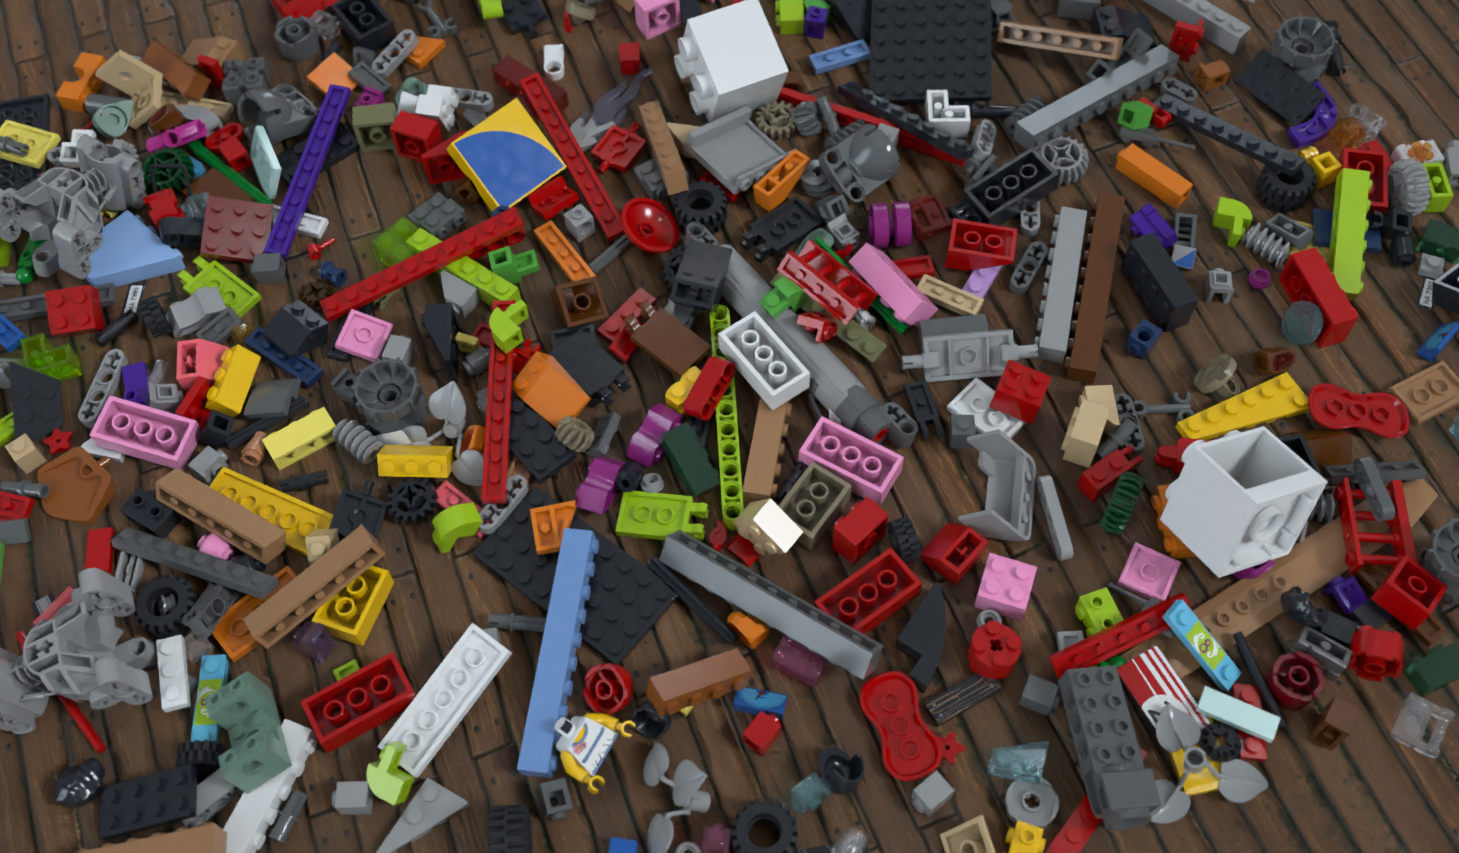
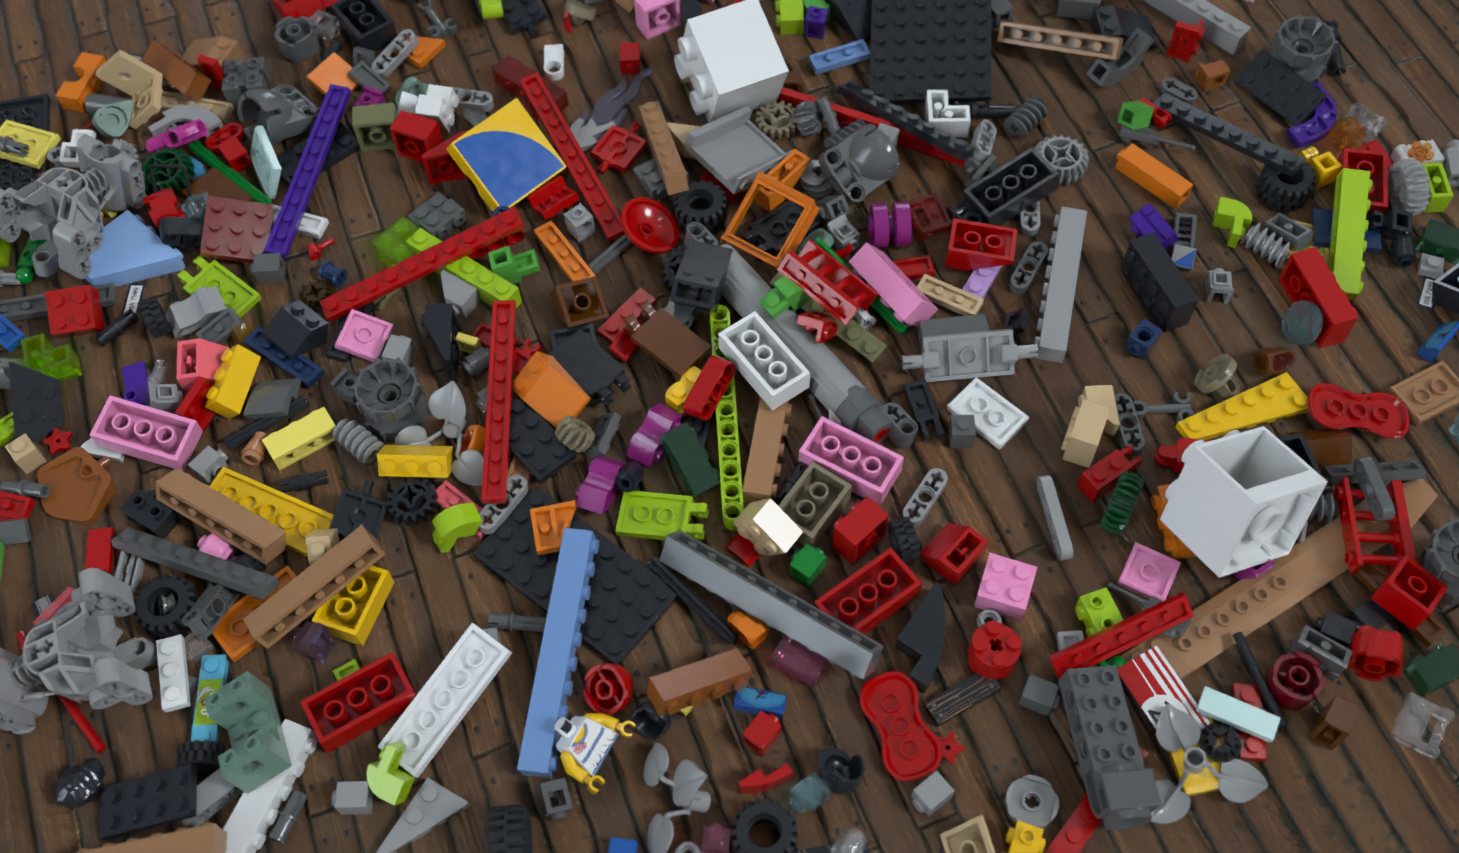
light grey beam [78,349,128,428] -> none
reddish brown rock [148,102,186,133] -> none
black brick [198,410,235,449] -> none
white sticker [376,430,412,445] -> none
reddish brown rock [455,175,481,204] -> none
lime brick [489,299,529,354] -> none
light grey plate [641,473,664,493] -> none
red piece [709,521,727,552] -> none
light grey windscreen [958,429,1036,542] -> none
clear light blue wing [988,741,1049,784] -> none
red brick [989,360,1051,424] -> none
brick [1013,44,1179,150] -> none
reddish brown brick [1063,192,1125,384] -> none
dark grey pin [1095,418,1138,459] -> none
medium azure plate [1162,600,1242,691] -> none
magenta plate [1248,268,1271,289] -> none
black hair [1280,586,1327,627] -> none
dark purple bracket [1323,575,1368,615] -> none
none -> orange piece [720,171,820,273]
none -> red slope [738,763,793,794]
none -> green brick [789,544,826,588]
none -> light grey beam [902,468,948,527]
none -> black plate [1004,308,1030,335]

